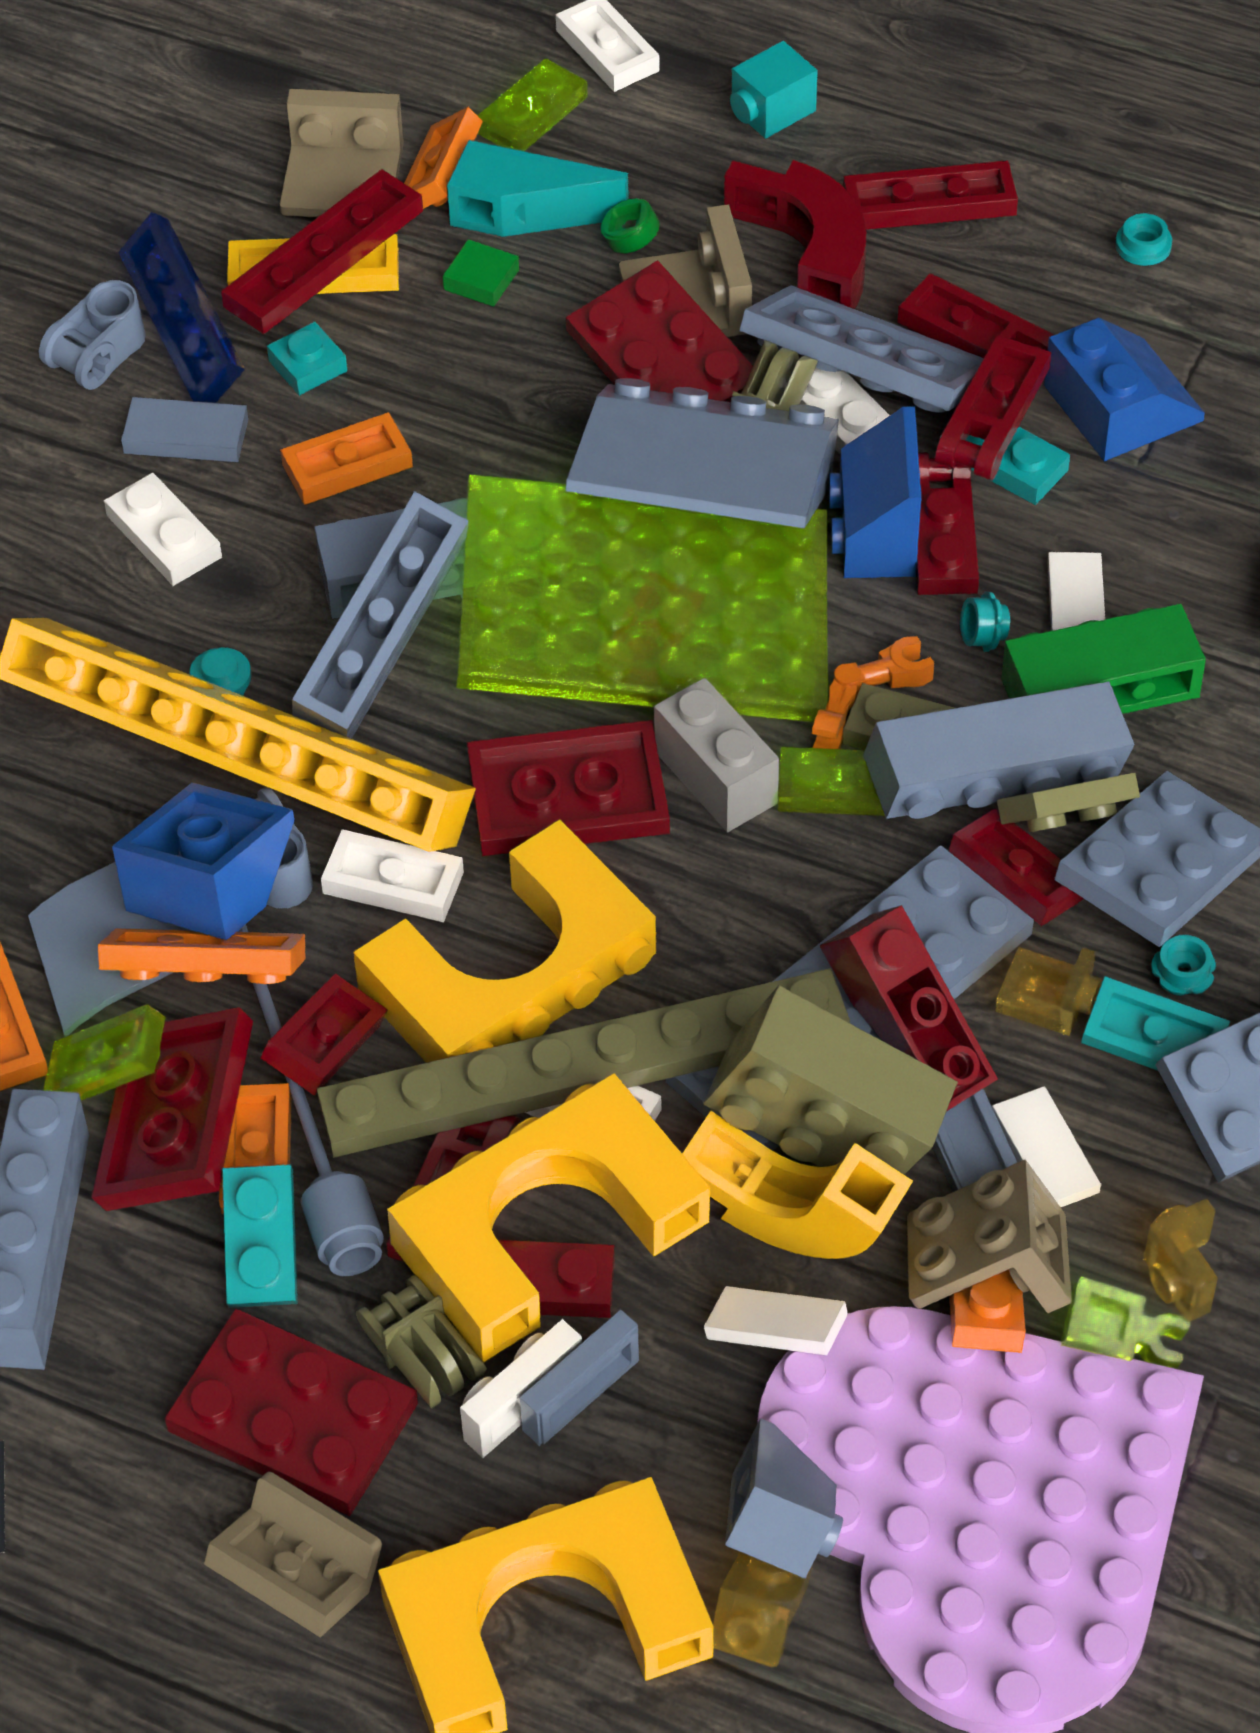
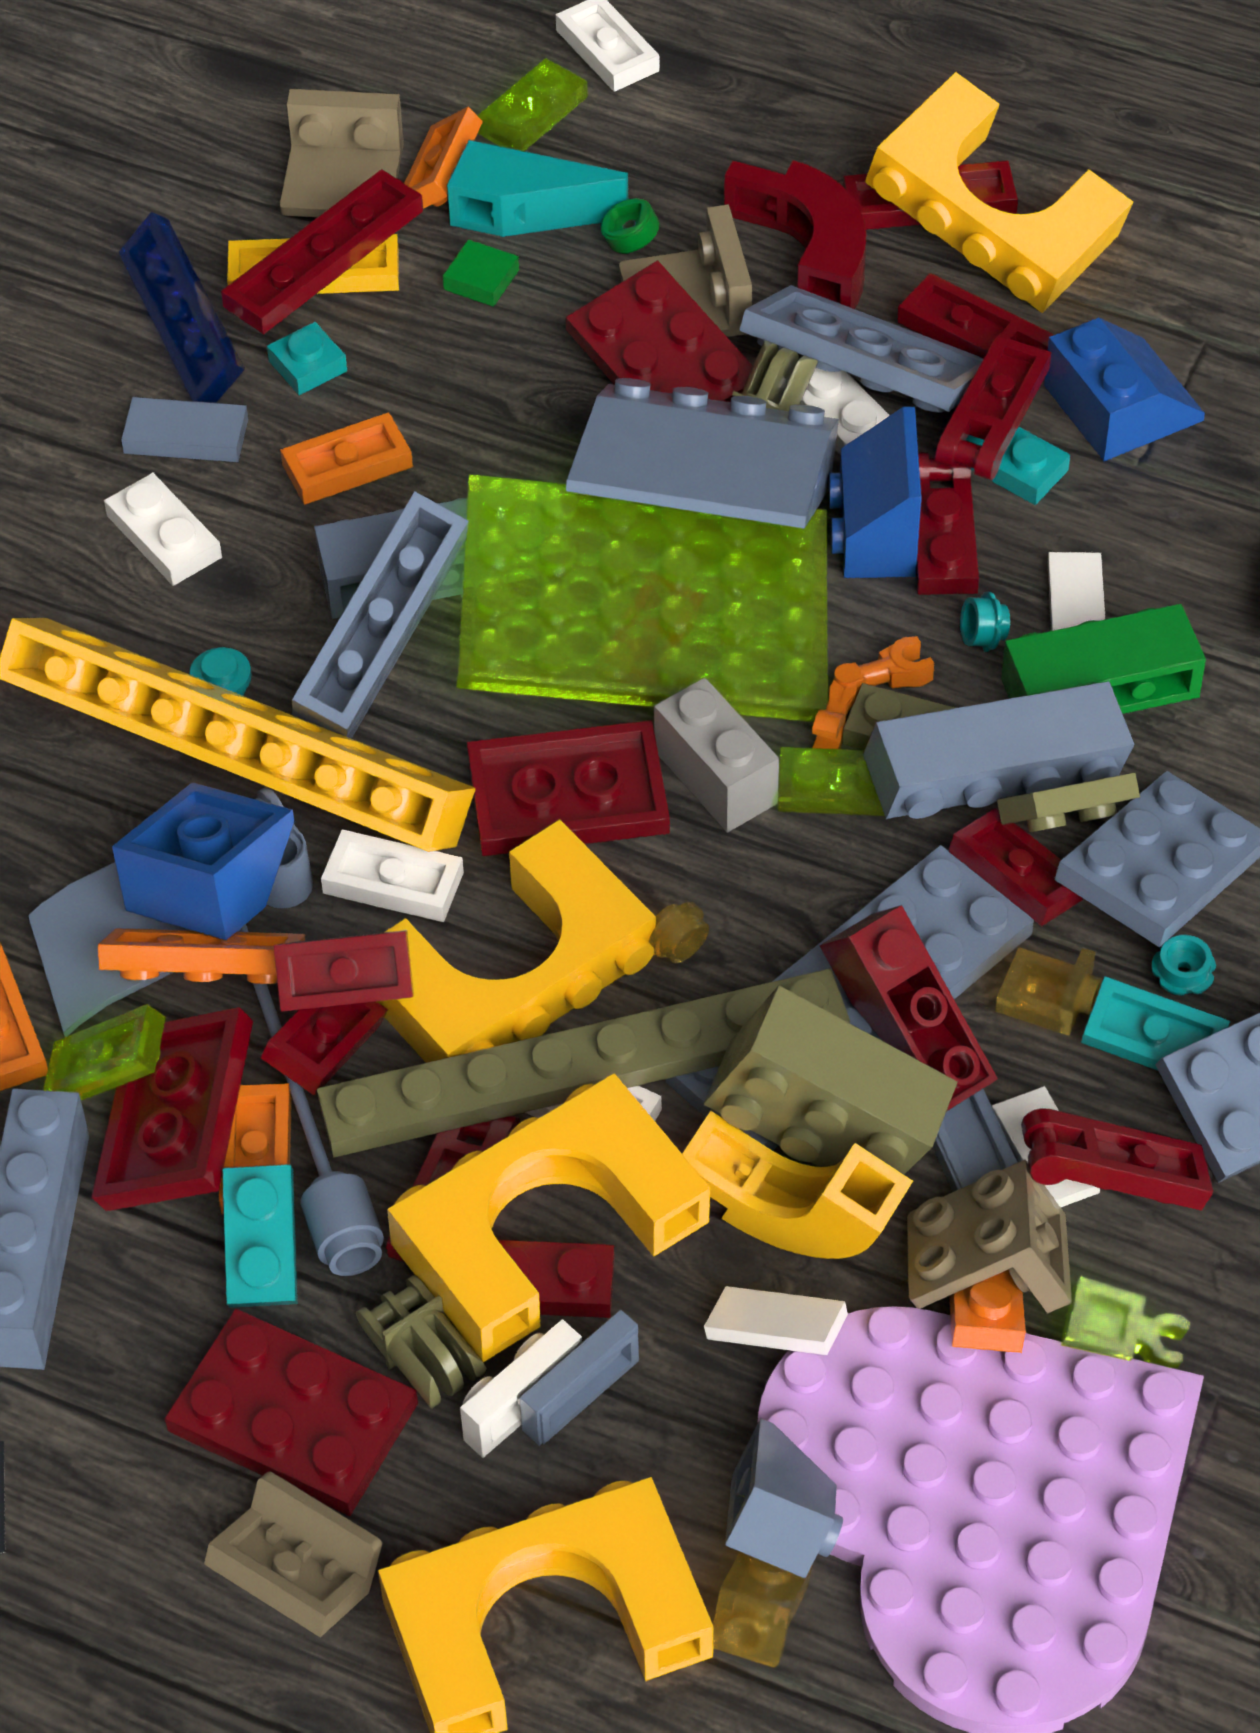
sand blue piece [39,280,146,390] -> none
teal brick [730,41,818,139] -> none
teal plate [1115,213,1172,266] -> none
clear yellow bracket [1144,1199,1218,1323] -> none
none -> dark red plate [273,930,415,1012]
none -> clear yellow plate [649,902,709,963]
none -> yellow arch [865,72,1133,313]
none -> dark red plate [1021,1108,1213,1211]

